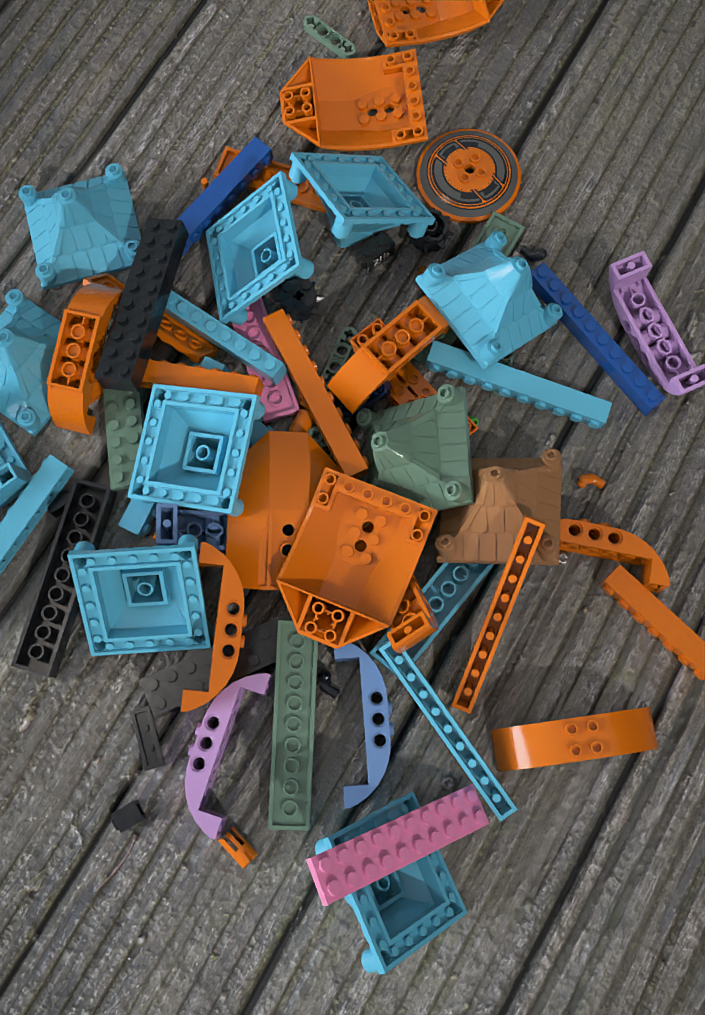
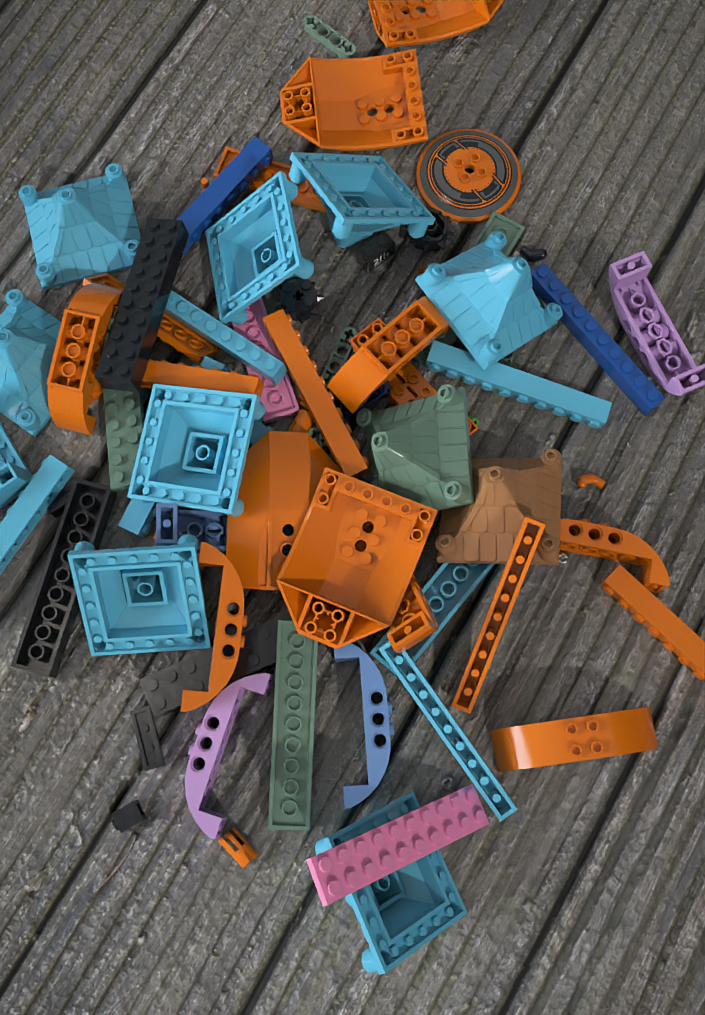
black arm [318,670,340,699] -> none

